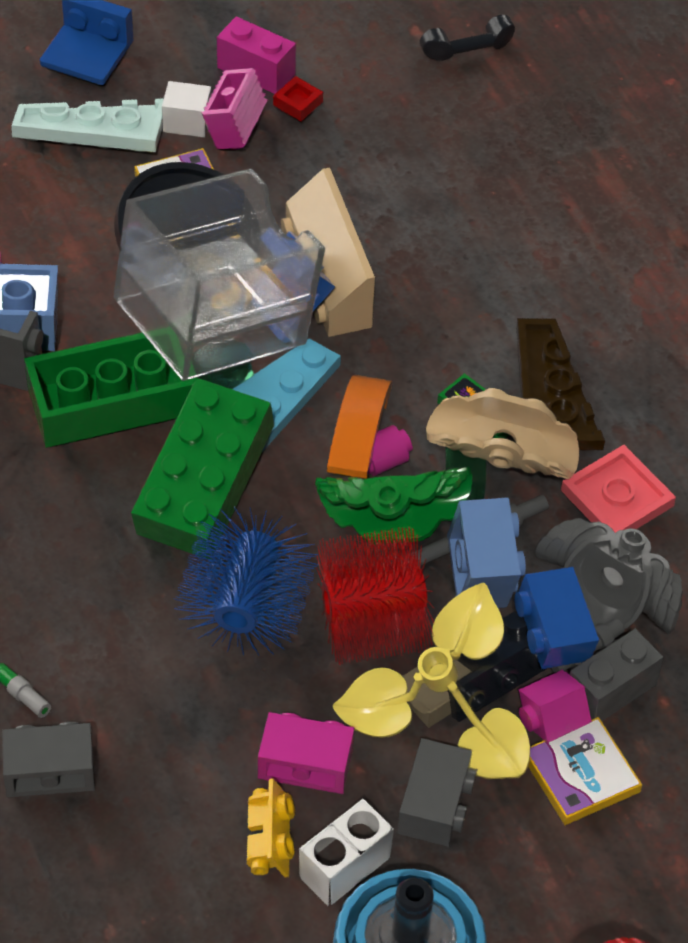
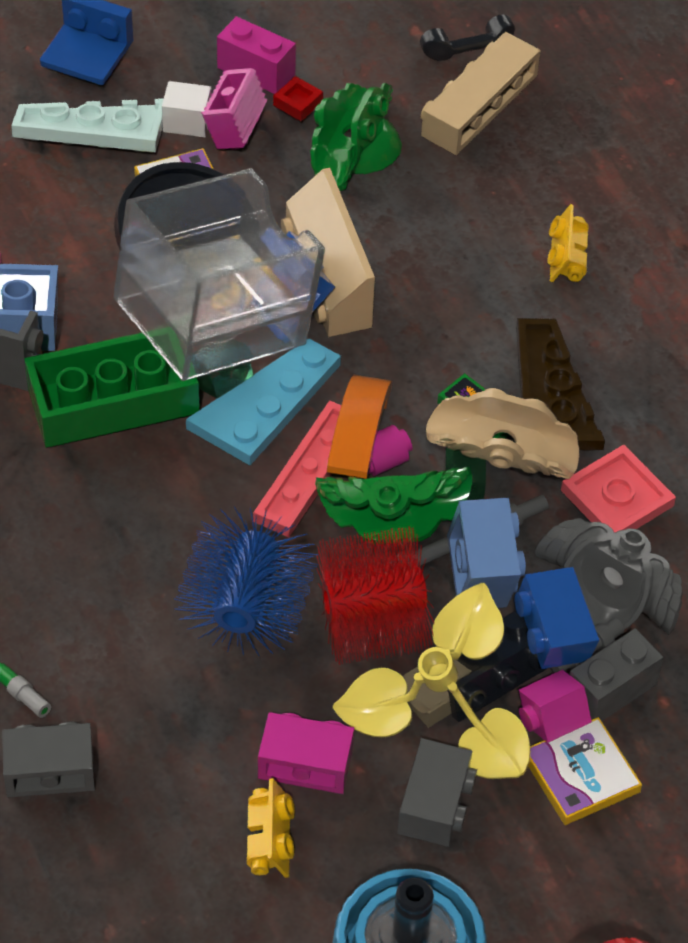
green brick [131,378,274,559] -> none
white piece [299,799,394,906] -> none
none -> coral plate [253,400,341,538]
none -> green piece [310,83,402,191]
none -> tan brick [421,32,540,155]
none -> yellow hinge [547,204,589,282]

